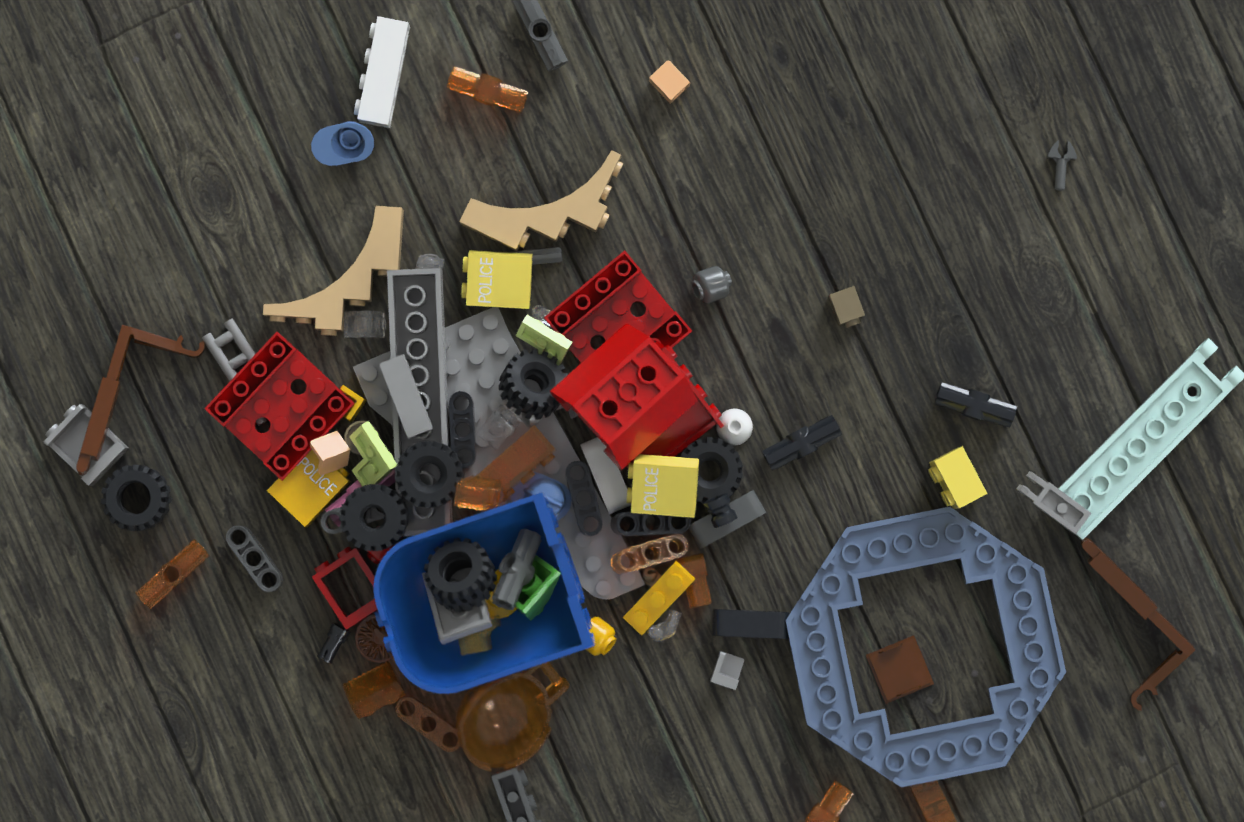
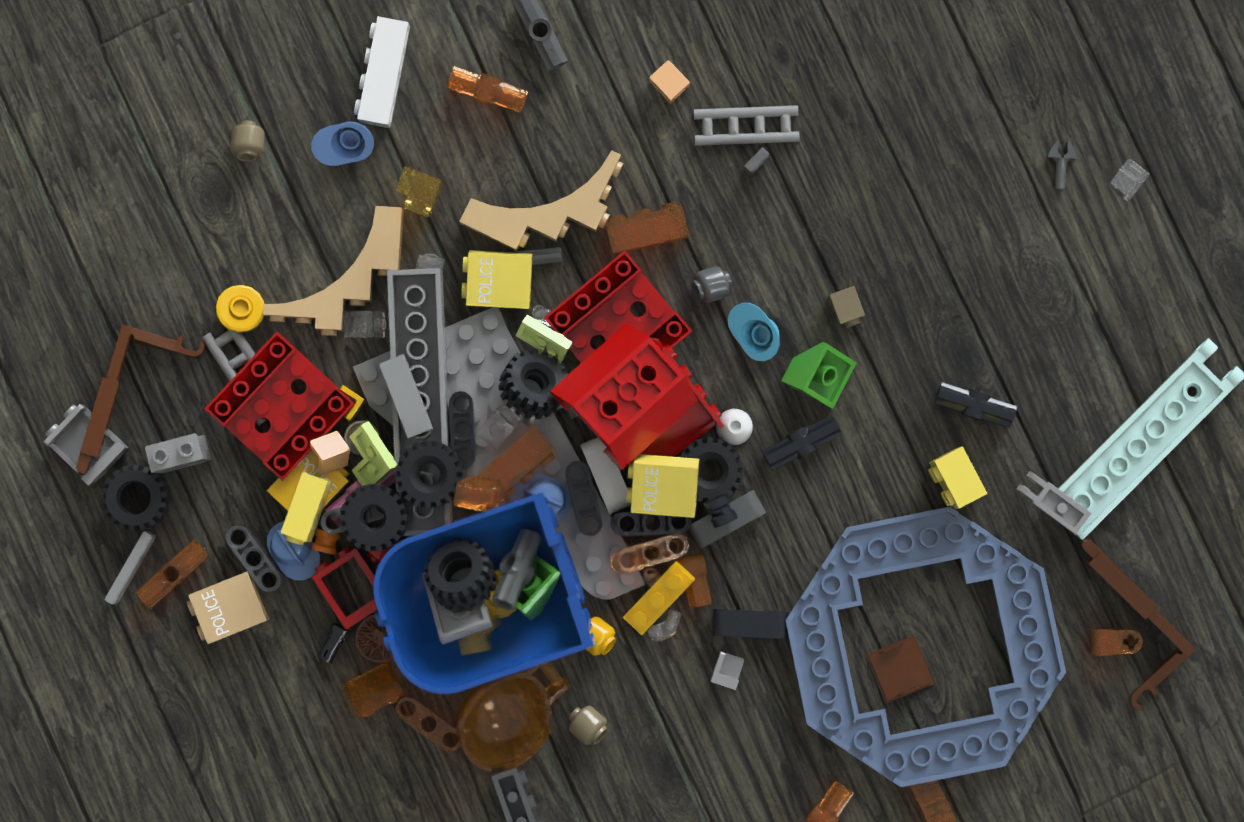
none -> light grey tile [104,531,156,604]
none -> light grey panel [145,433,211,474]
none -> tan brick [187,571,270,644]
none -> yellow wheel [216,285,264,333]
none -> dark tan head [230,121,265,162]
none -> medium blue piece [267,521,320,580]
none -> light yellow brick [281,472,333,545]
none -> orange wheel [311,528,341,555]
none -> clear yellow brick [396,167,443,218]
none -> dark tan head [569,706,608,745]
none -> clear orange brick [605,202,689,256]
none -> light grey bar [694,105,800,146]
none -> medium azure piece [728,303,780,361]
none -> flat silver tile [743,147,769,175]
none -> bright green slope [781,342,857,409]
none -> clear orange piece [1090,629,1143,656]
none -> clear panel [1110,158,1150,201]

